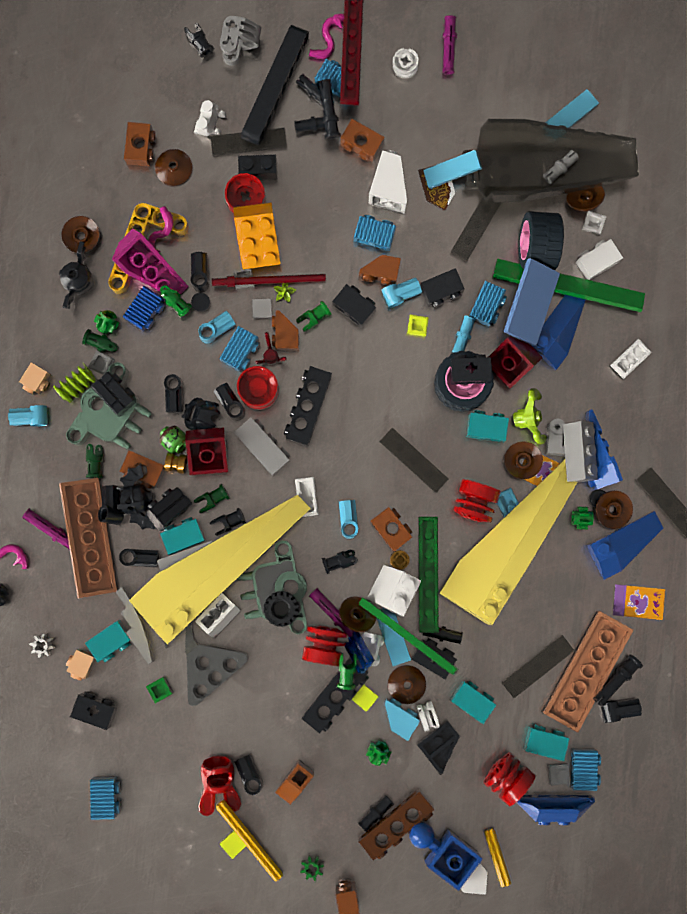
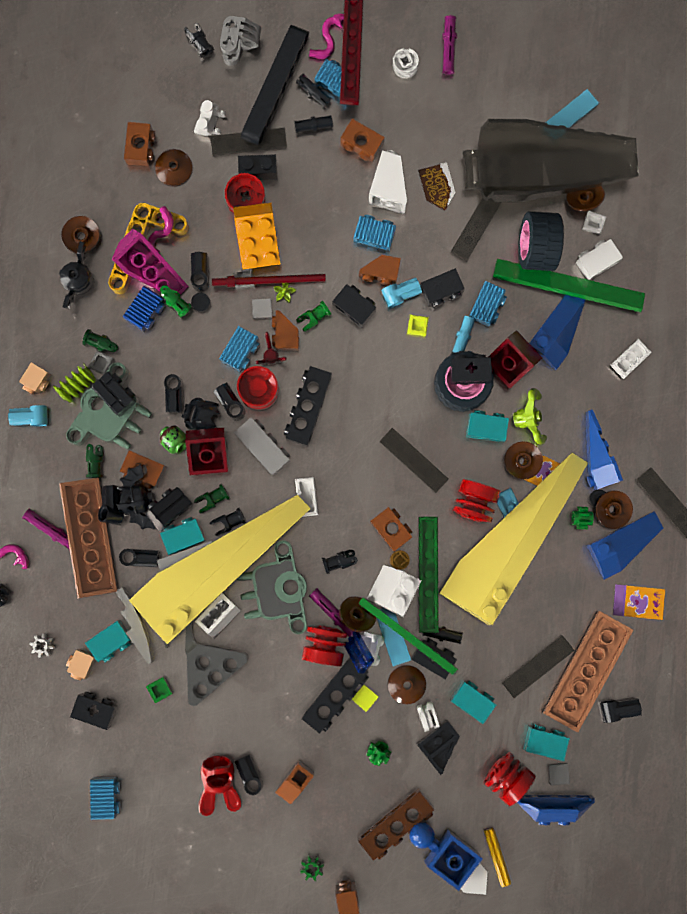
green gear [94,310,119,334] -> none
pearl gold wheel [164,452,187,474] -> none
medium azure piece [198,311,236,344] -> none
yellow axle [216,800,283,881] -> none
neon yellow tile [219,830,246,859] -> none
black tyre [263,591,299,627] -> none
black pin [319,79,341,140] -> none
green piece [337,653,357,690] -> none
medium azure piece [339,500,359,539] -> none
black pin [358,795,394,832] -> none
medium azure slope [384,698,420,741] -> none
medium azure tile [423,150,482,189] -> none
medium blue tile [504,259,560,346] -> none
light grey pin [543,150,579,184] -> none
light grey leg [546,419,565,456] -> none
light grey brick [563,421,598,482] -> none
dark azure brick [571,748,601,791] -> none
black pin [593,654,643,707] -> none

